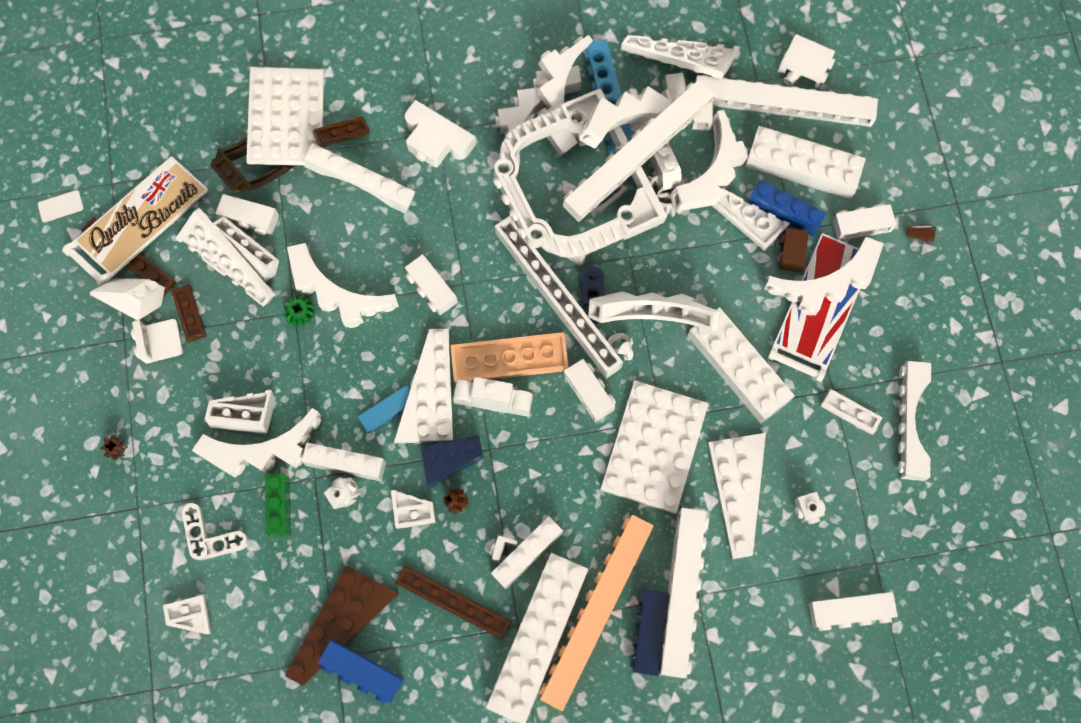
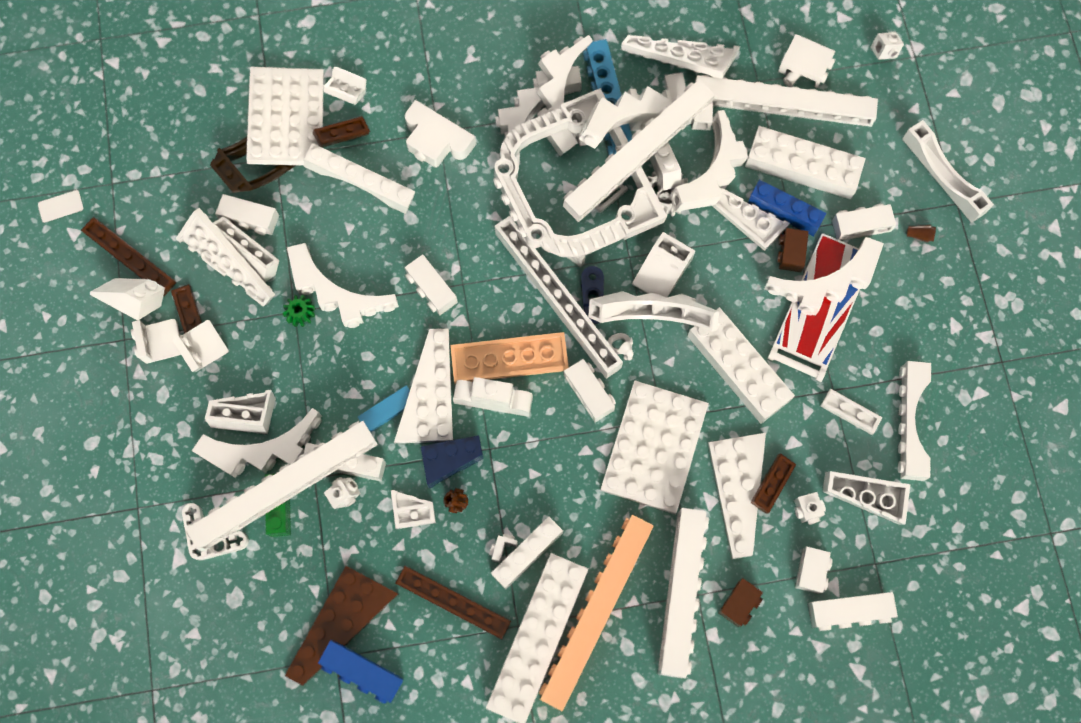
flag [62,157,209,286] -> none
reddish brown gear [100,435,128,460] -> none
white wing [163,595,212,635] -> none
dark blue brick [630,589,669,676] -> none
none -> white bracket [172,320,229,372]
none -> white brick [186,421,378,552]
none -> white bracket [324,67,367,105]
none -> white slope [632,232,695,298]
none -> reddish brown brick [718,578,763,627]
none -> reddish brown tile [750,453,796,514]
none -> white brick [795,547,832,594]
none -> white wedge [823,471,910,525]
none -> white brick [871,32,904,60]
none -> white arch [903,120,994,223]

